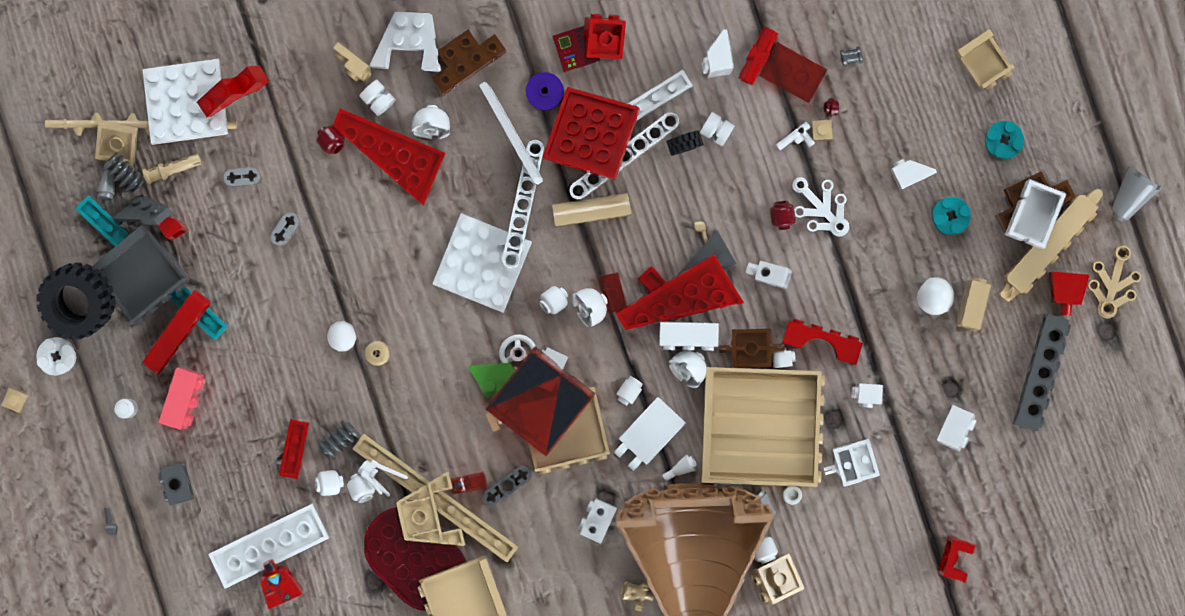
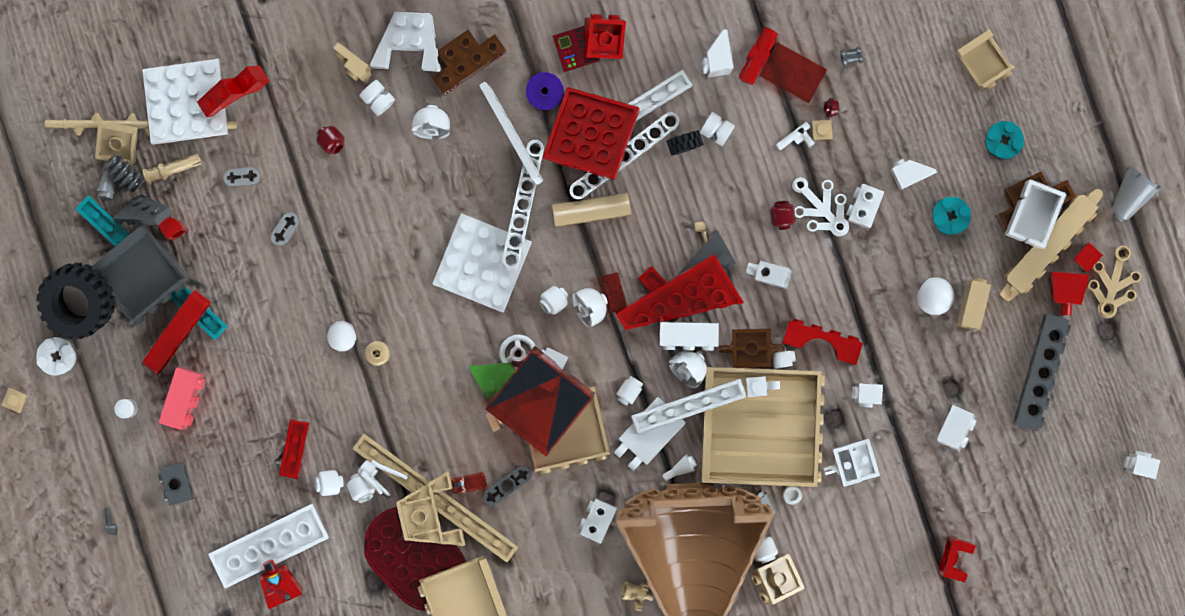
dark grey piece [317,420,360,460] -> none
red wing [332,108,446,206] -> none
none -> white tile [631,379,747,434]
none -> white plate [746,376,780,397]
none -> white brick [846,184,884,229]
none -> red panel [1074,242,1103,273]
none -> white brick [1124,451,1160,479]

